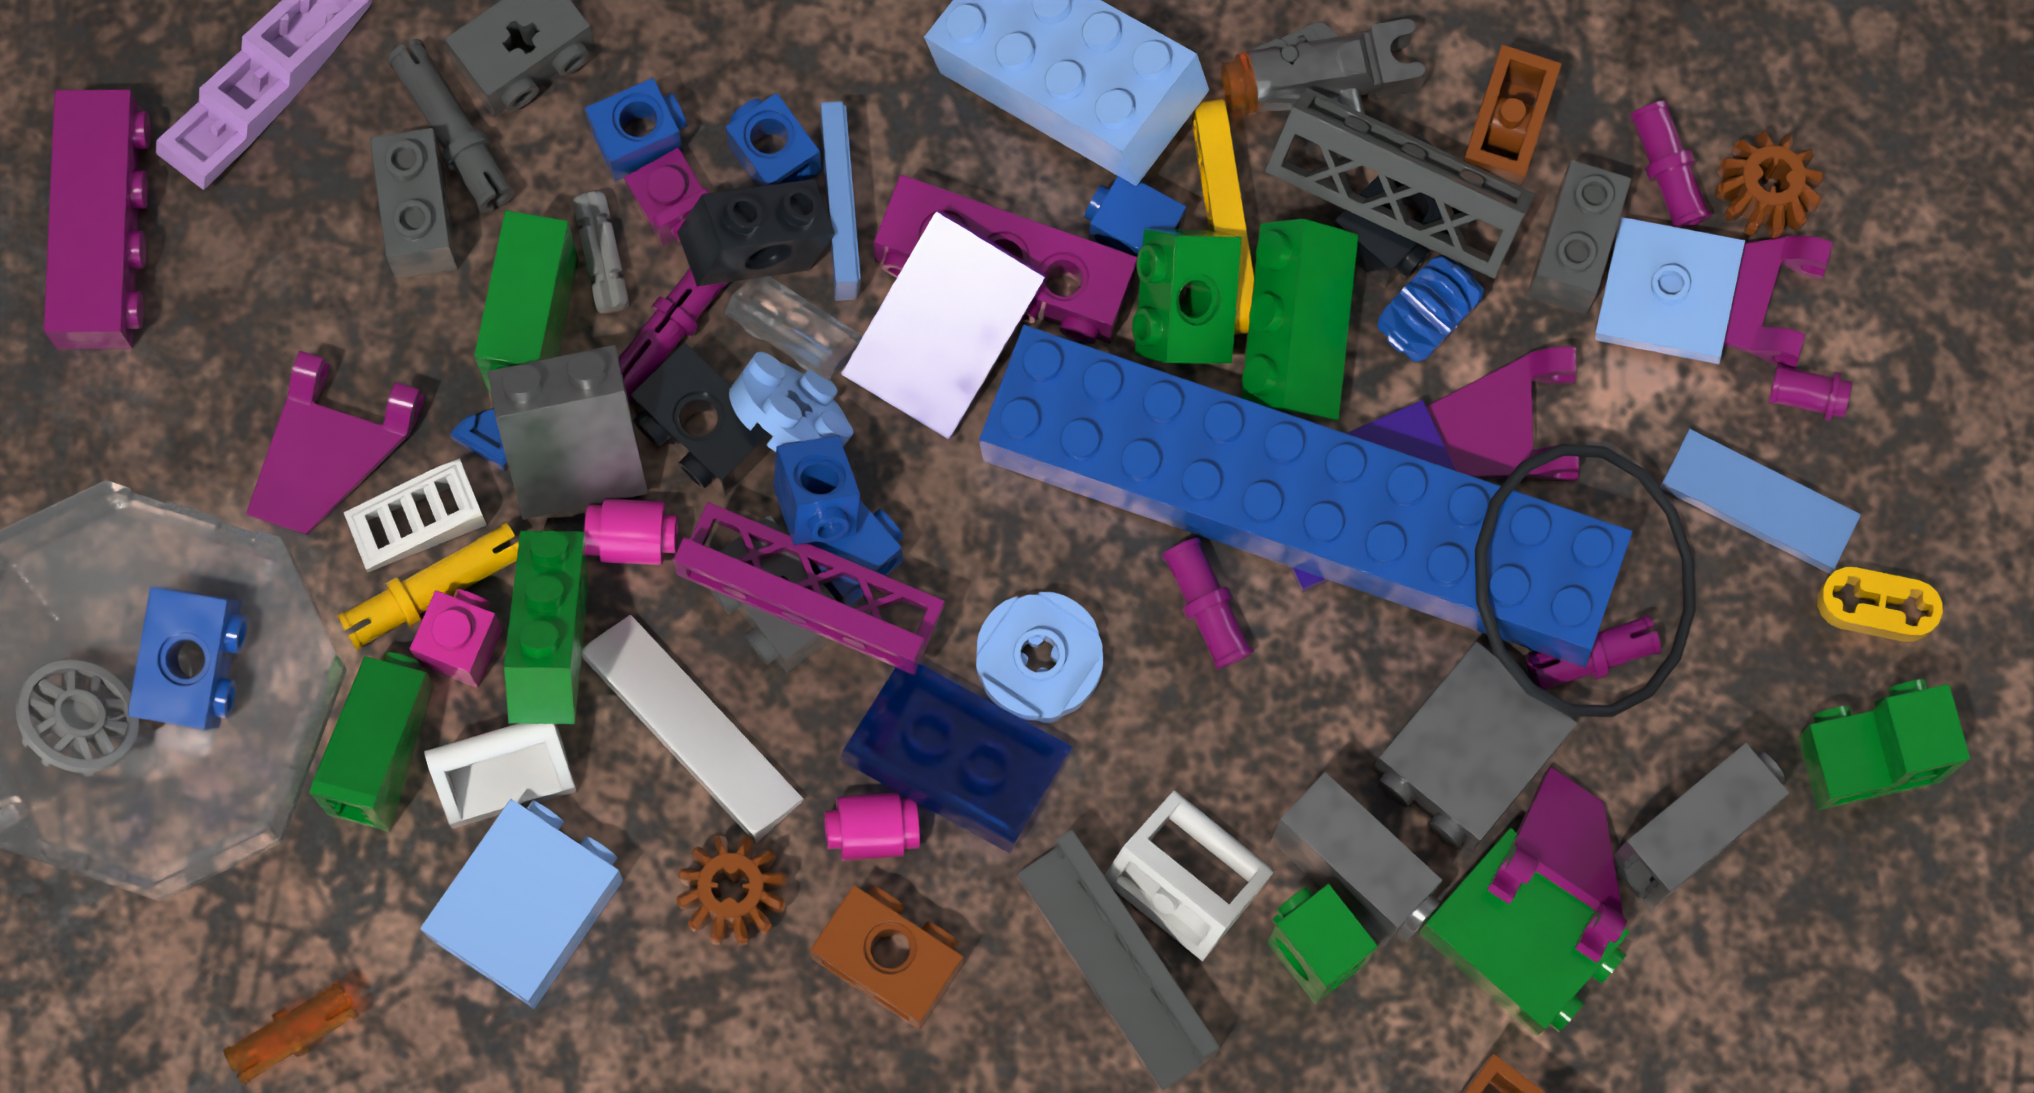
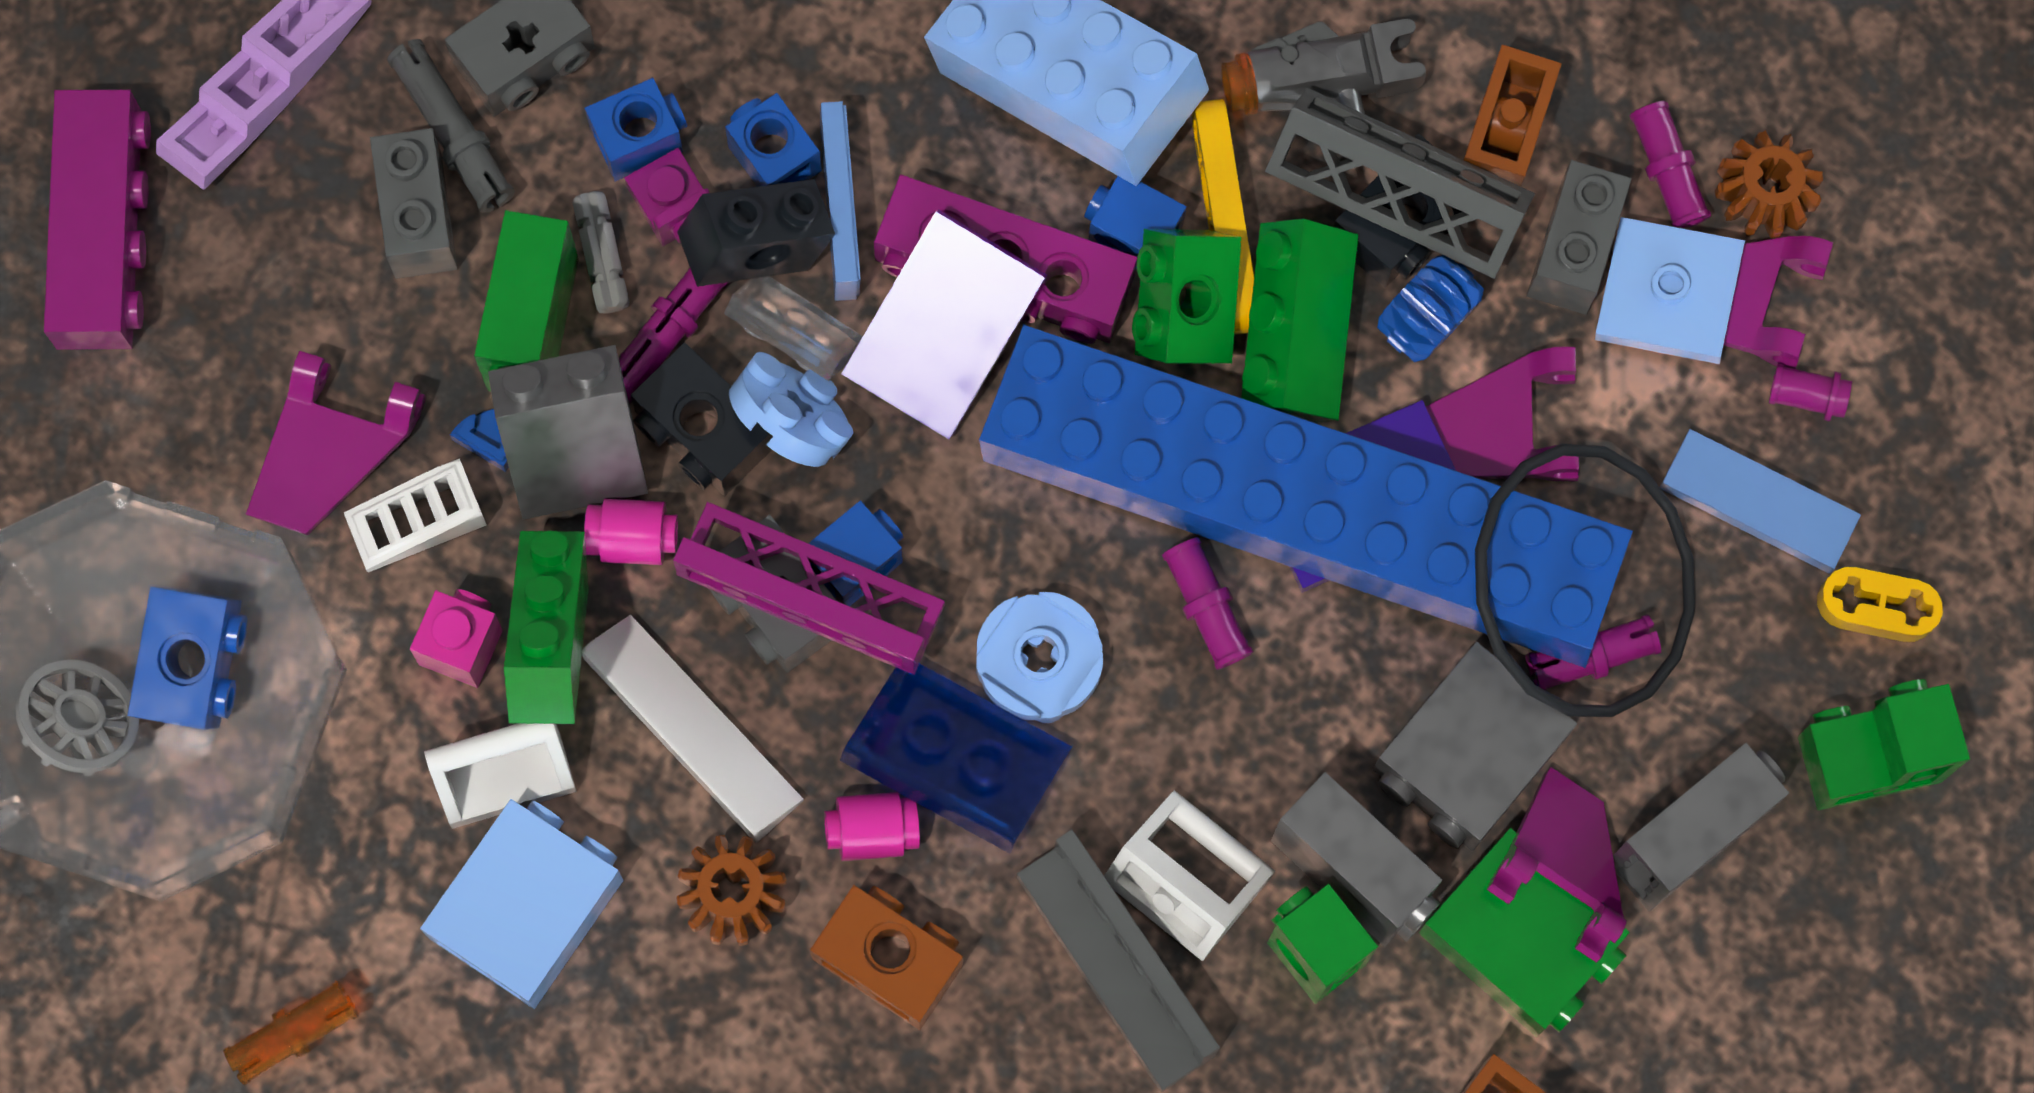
green slope [309,652,434,832] -> none
yellow pin [337,522,519,651] -> none
blue brick [773,435,860,546] -> none

